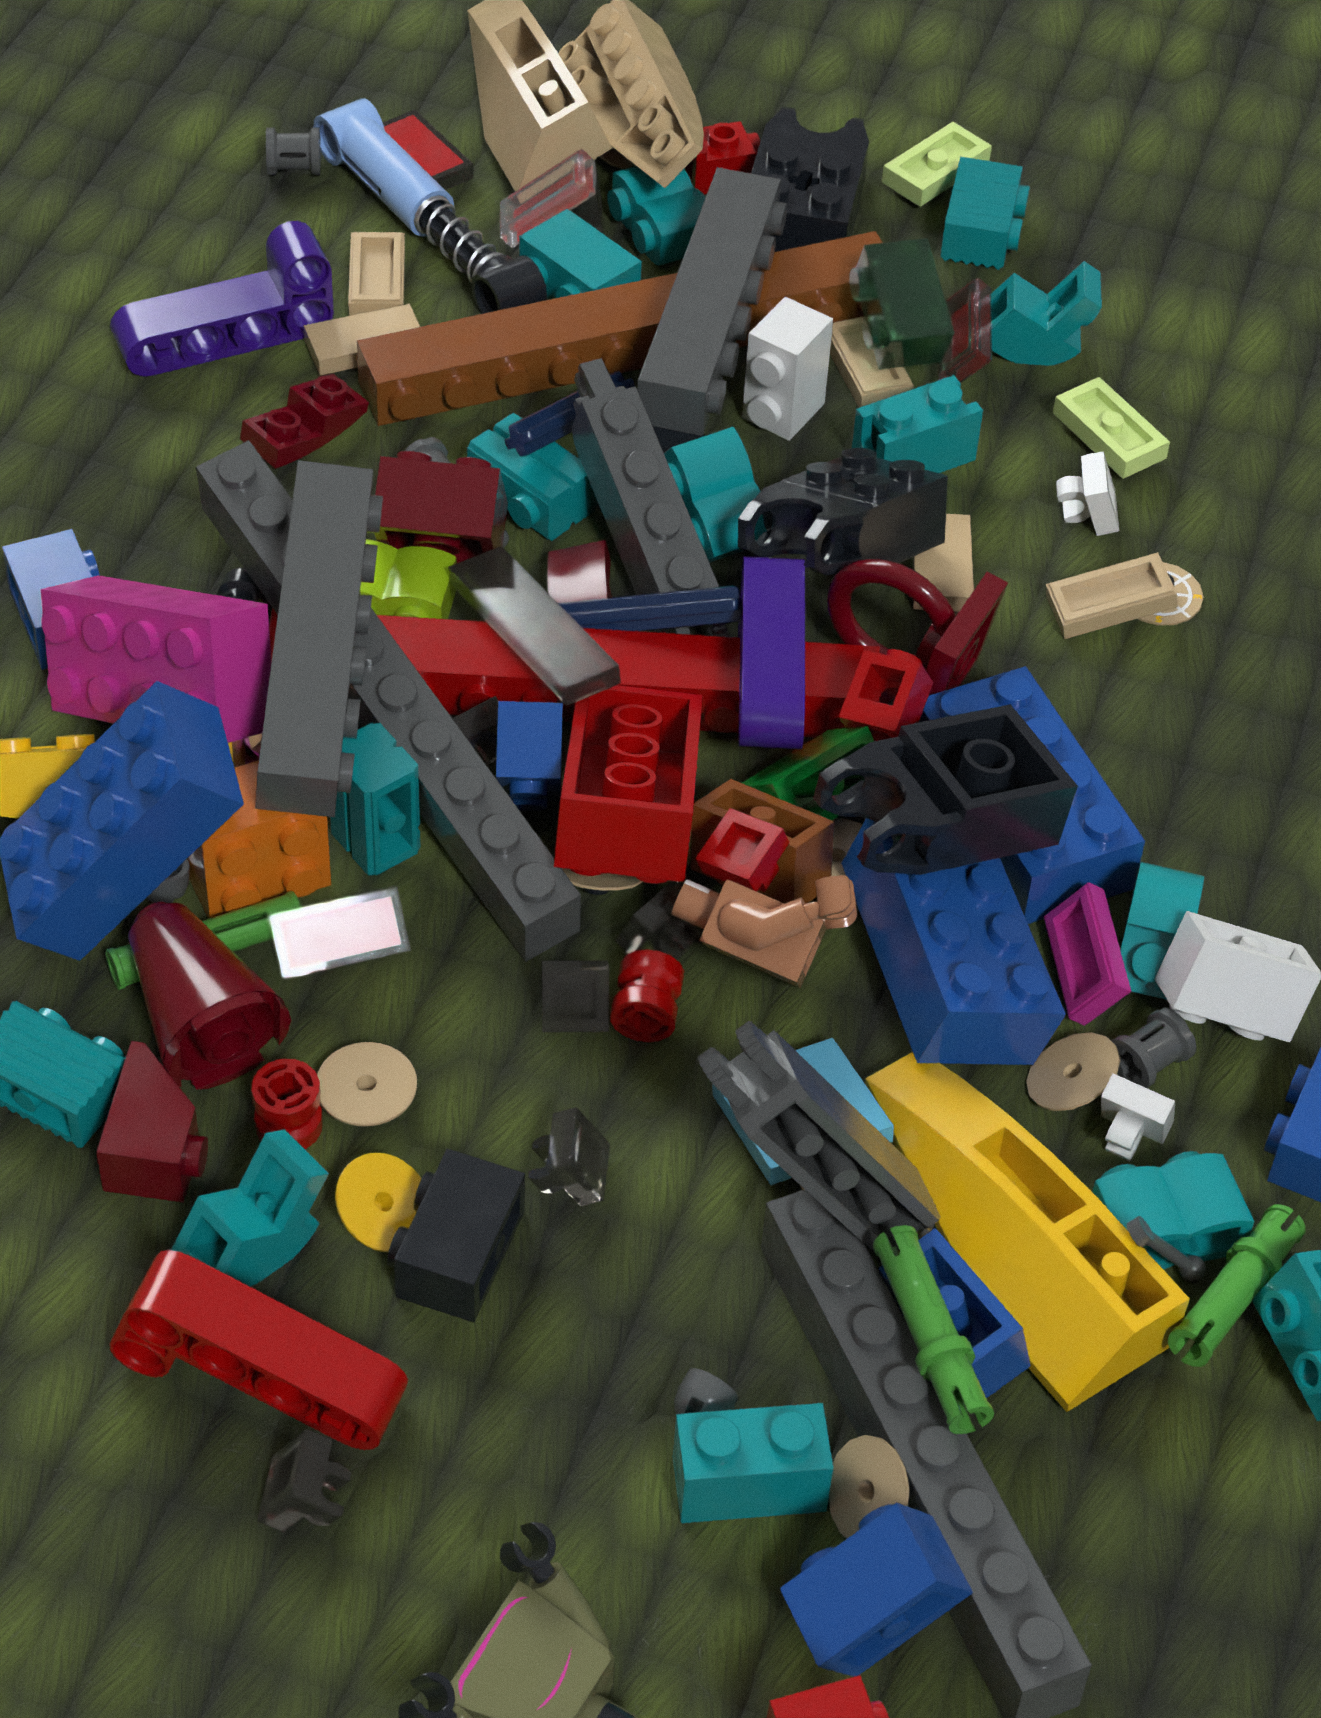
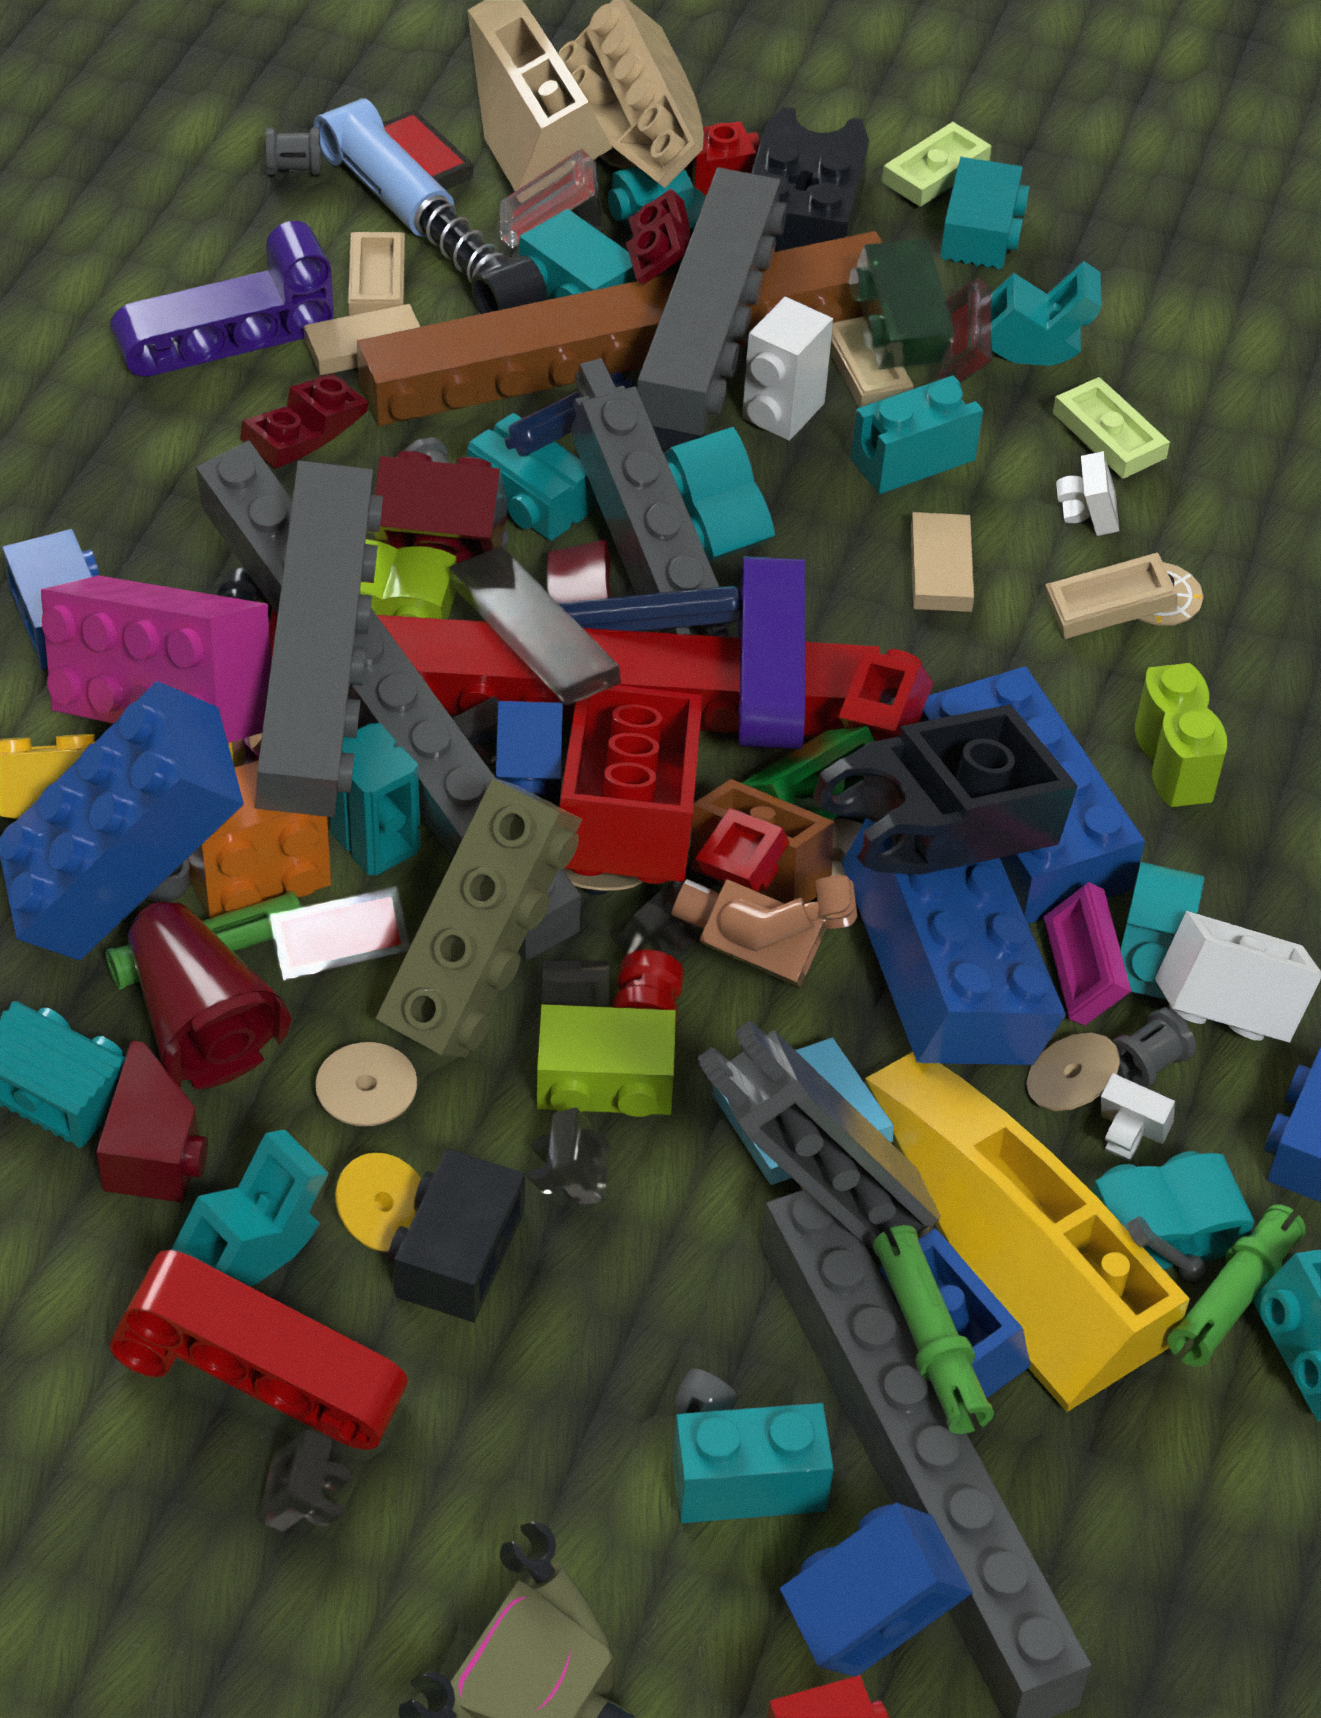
red wheel [251,1059,323,1149] -> none
black brick [738,448,948,575] -> none
dark red tile [827,559,1008,695] -> none
tan piece [828,1435,909,1538] -> none
none -> olive brick [375,778,583,1057]
none -> lime brick [537,1004,676,1117]
none -> dark red slope [626,189,691,285]
none -> lime brick [1135,663,1227,807]

